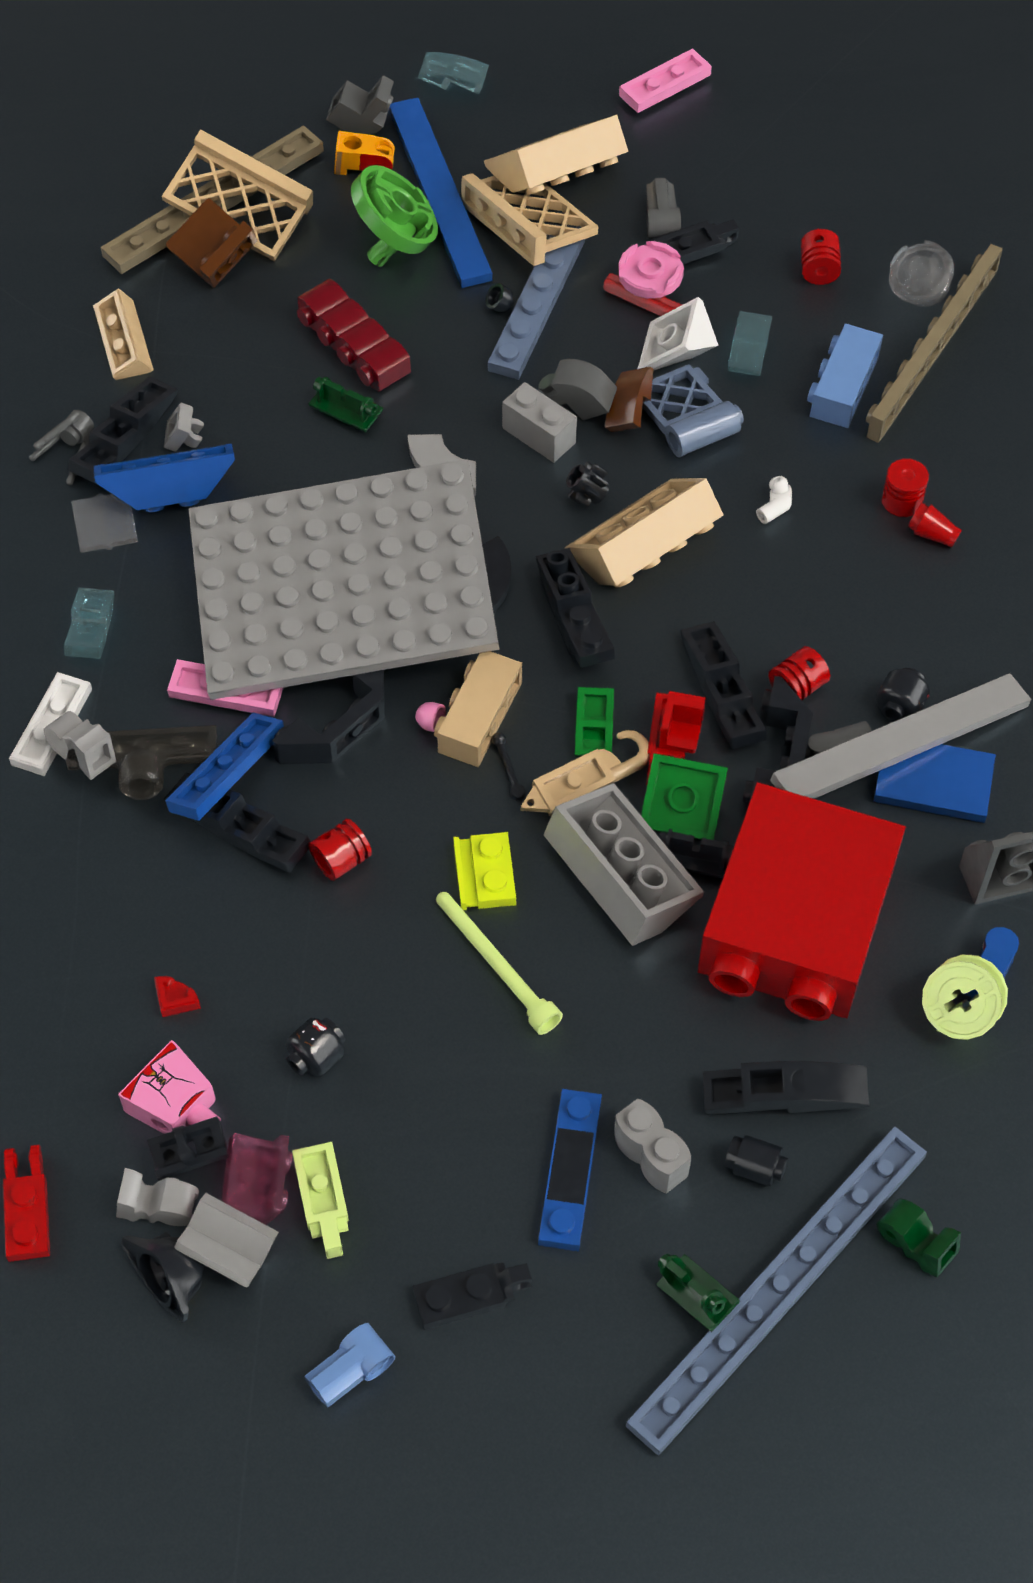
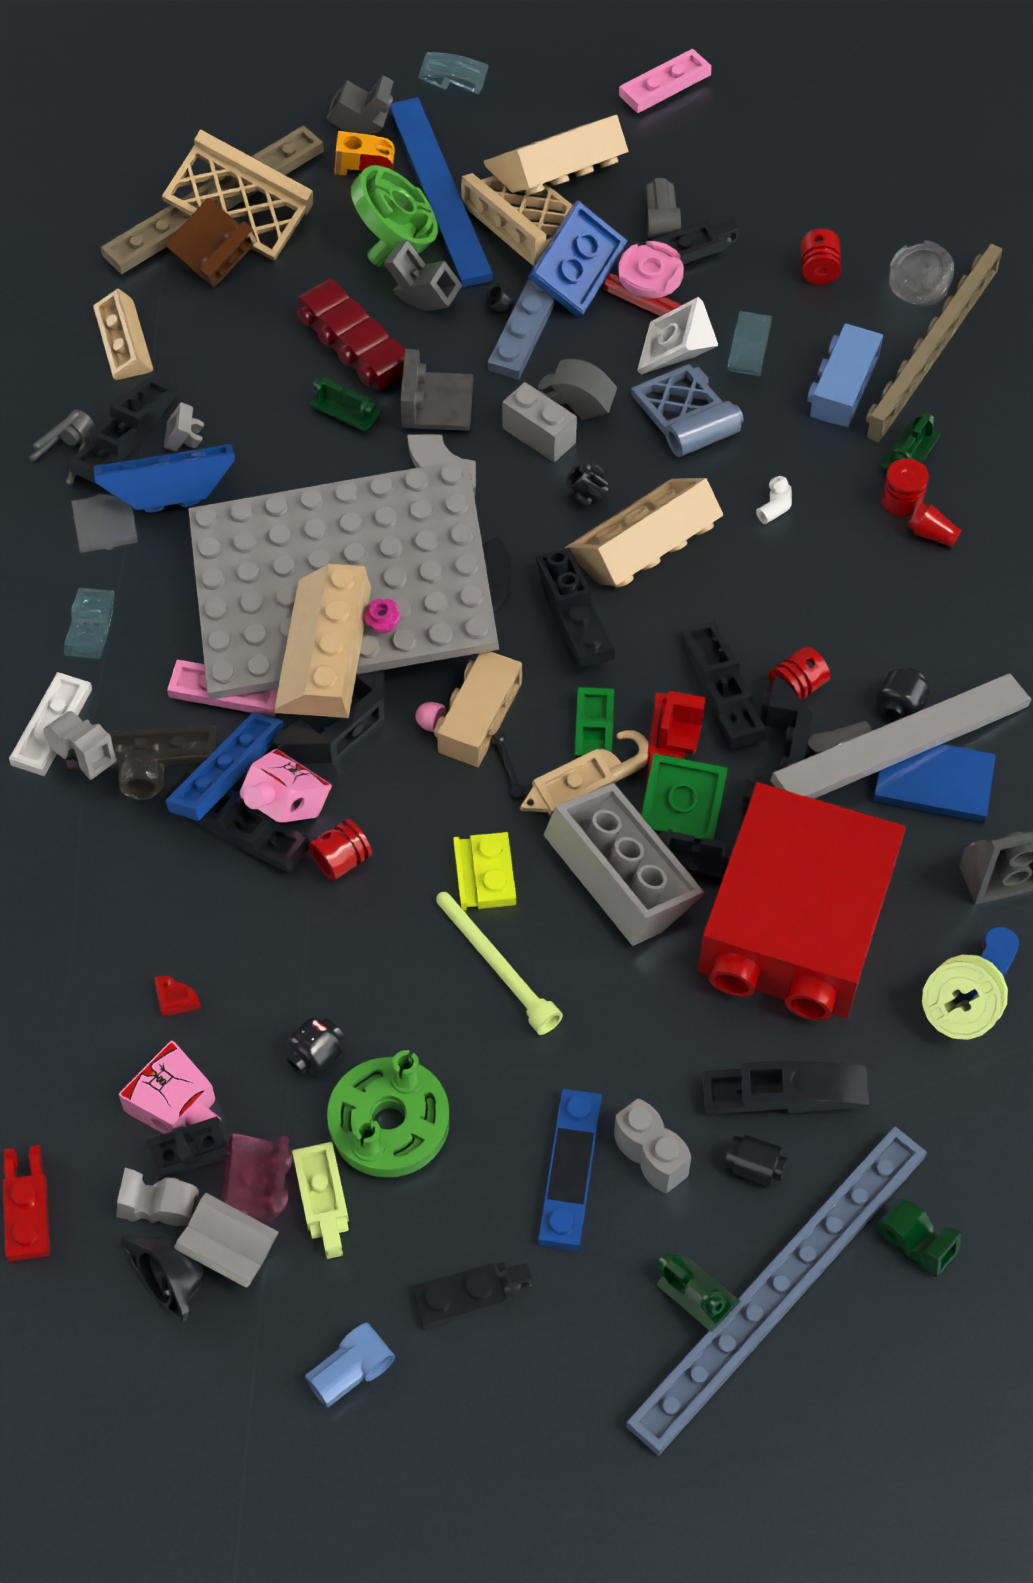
reddish brown slope [605,367,654,432] -> none
none -> bright pink torso [240,749,332,823]
none -> tan slope [274,564,371,718]
none -> bright green piece [327,1050,450,1177]
none -> dark pink plate [364,599,400,633]
none -> dark grey brick [384,240,462,311]
none -> flat silver bracket [401,349,474,430]
none -> tile [528,201,628,318]
none -> dark green hinge [880,412,941,470]

